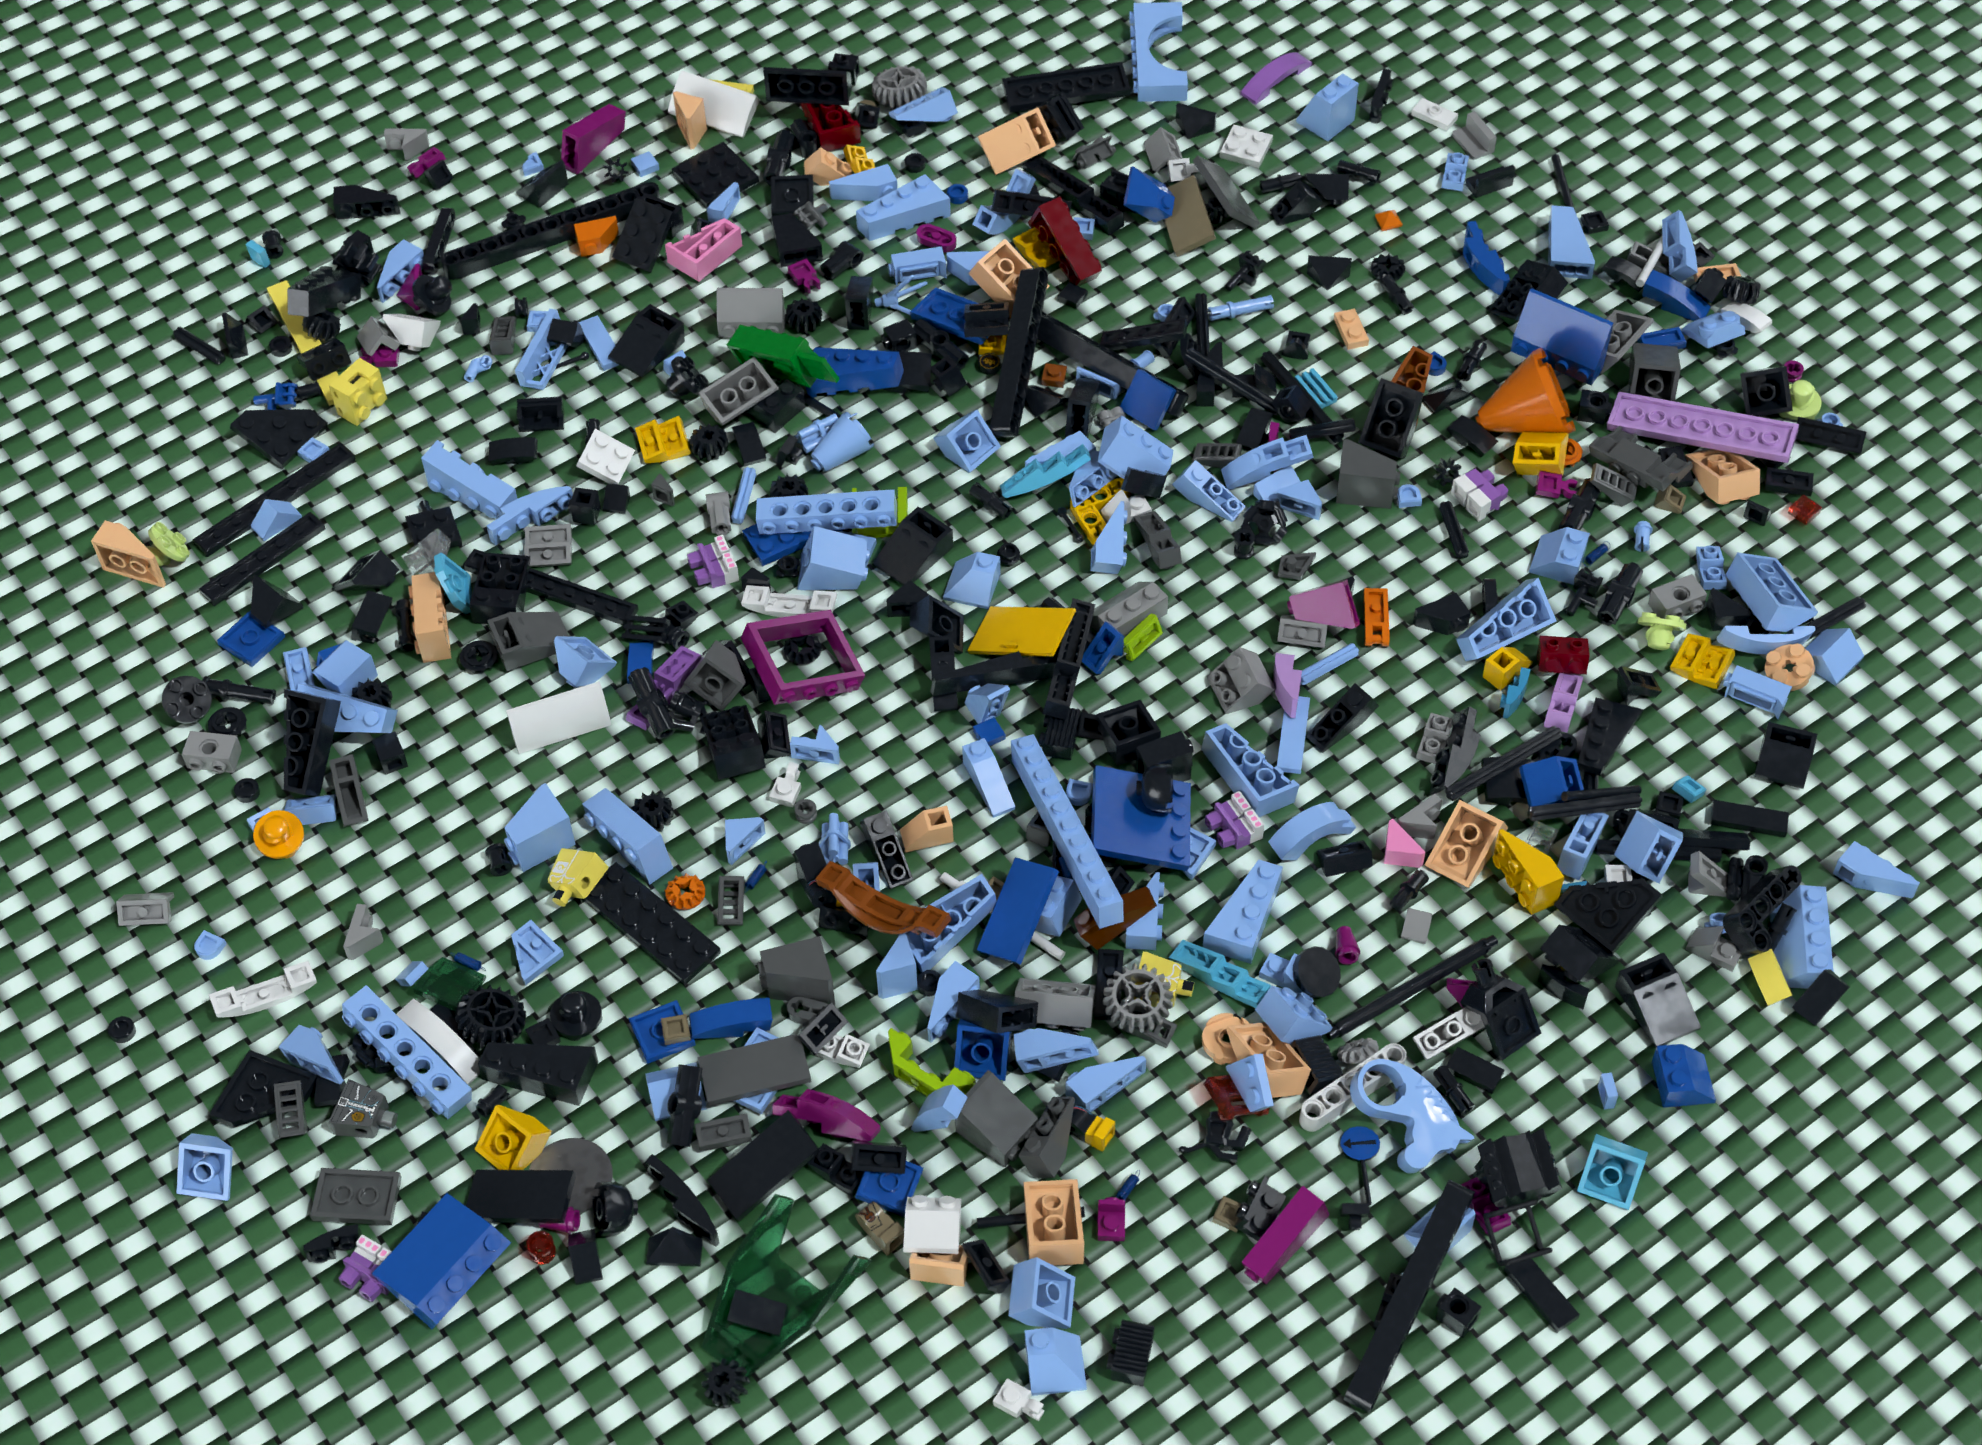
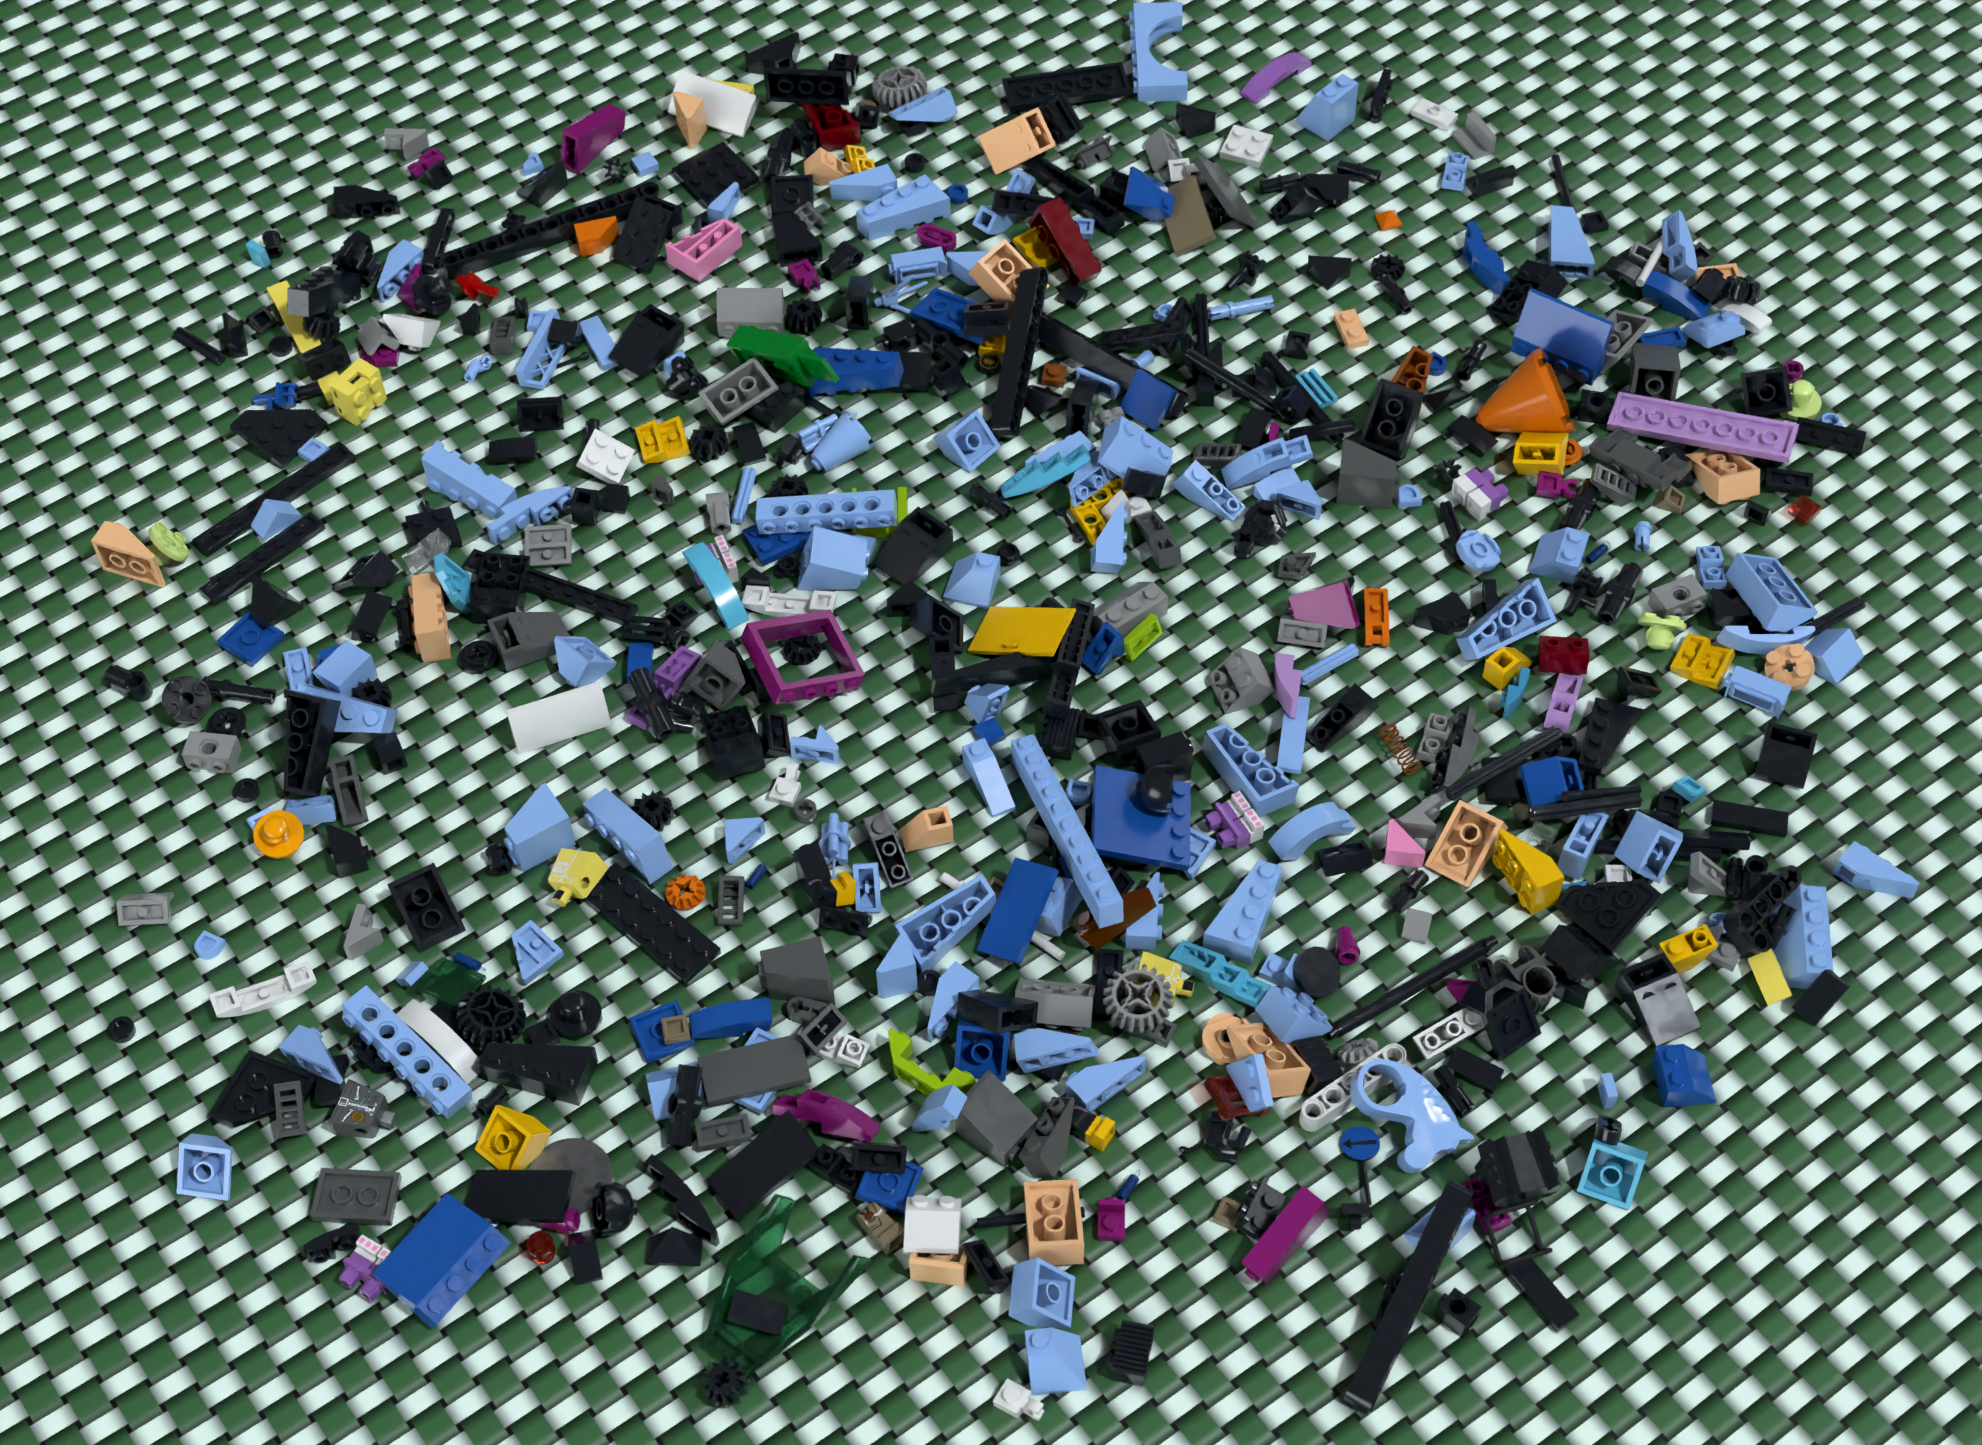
dark orange piece [815,861,952,938] -> none
none -> black piece [104,665,153,702]
none -> black slope [325,825,371,878]
none -> black slope [387,863,466,952]
none -> red arm [455,271,499,300]
none -> medium azure slope [682,542,749,631]
none -> black slope [745,32,800,75]
none -> dark orange piece [1379,724,1421,775]
none -> light blue tile [1456,530,1501,572]
none -> dark grey piece [1493,945,1558,1015]
none -> black beam [1594,1115,1622,1146]
none -> yellow slope [1658,924,1718,974]

